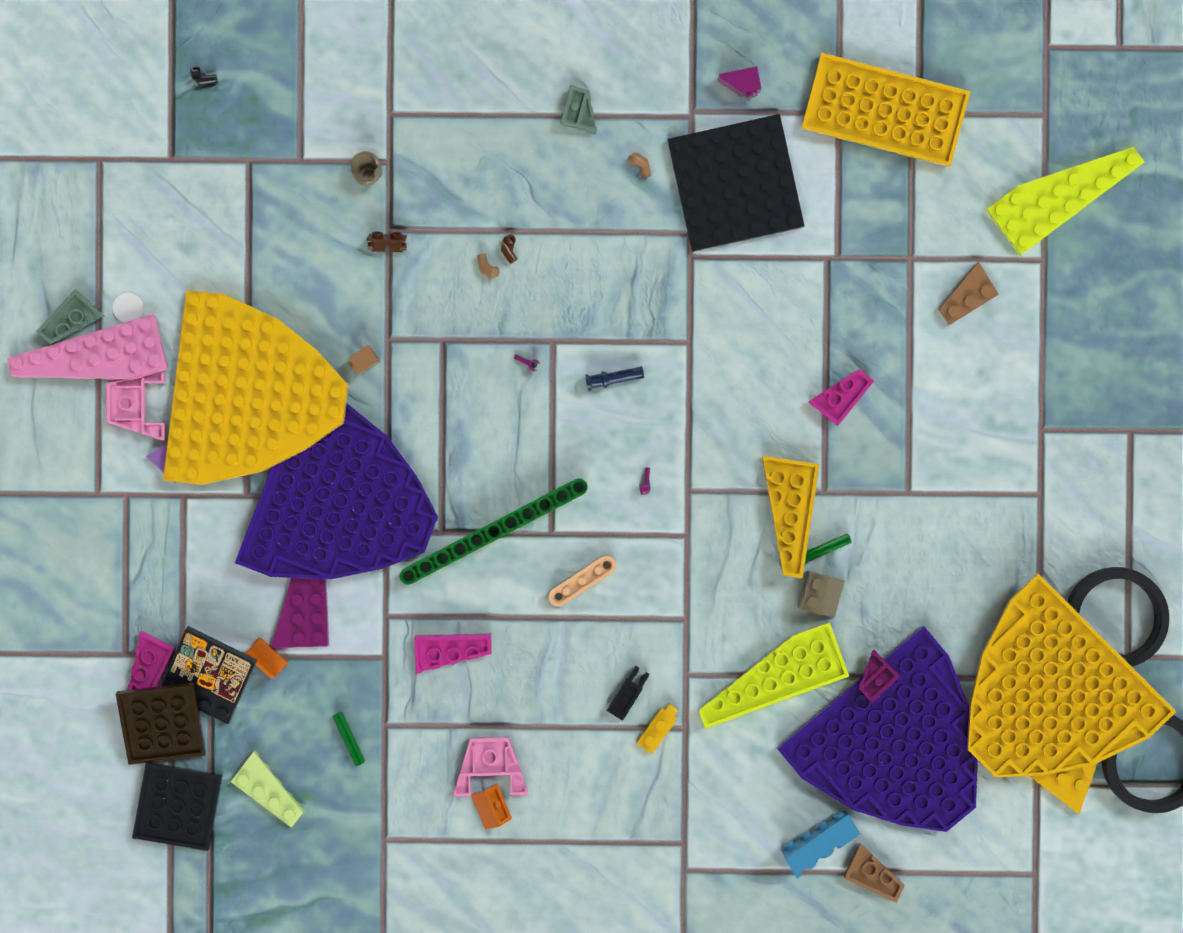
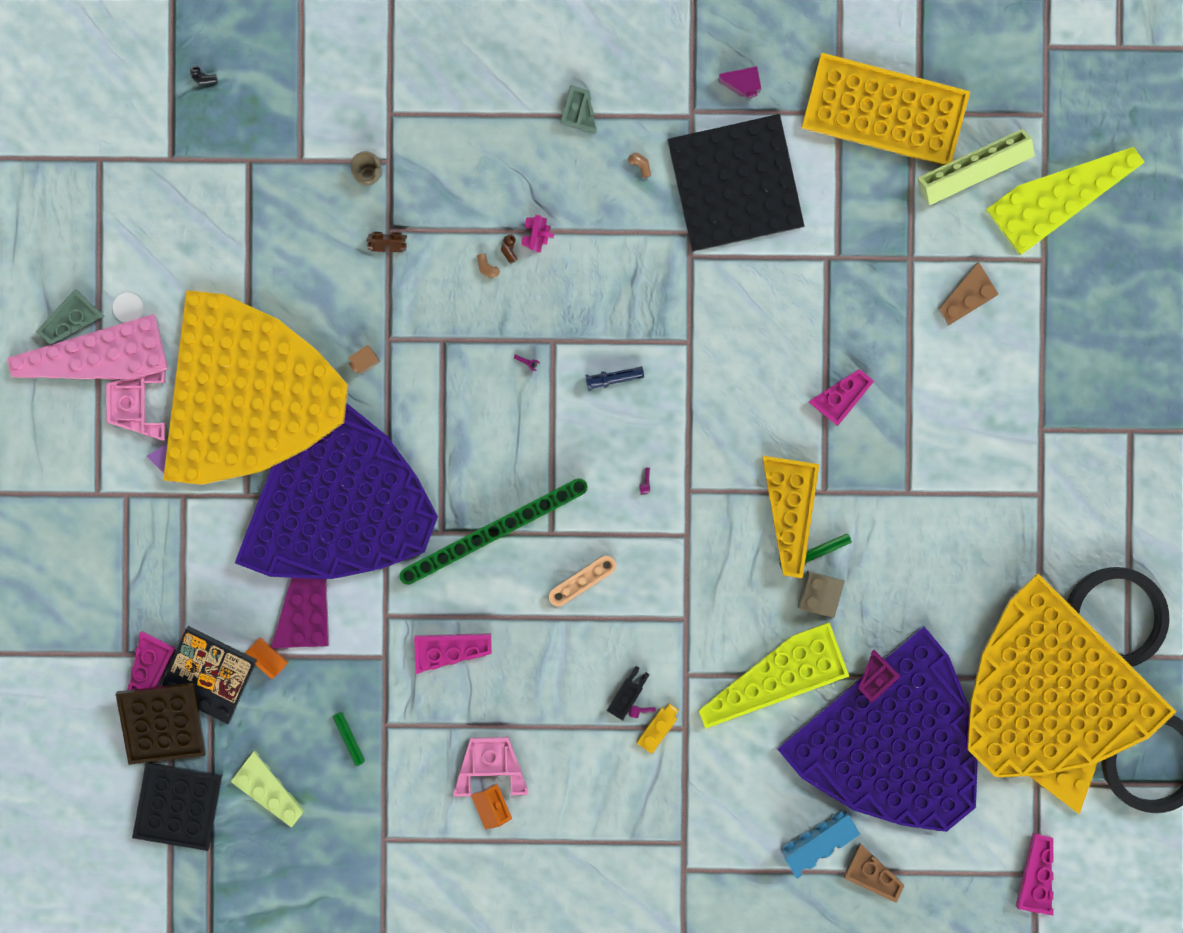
none -> dark pink hips [521,215,555,253]
none -> magenta hand [628,705,656,718]
none -> yellowish green brick [918,129,1035,205]
none -> dark pink wing [1015,833,1054,916]

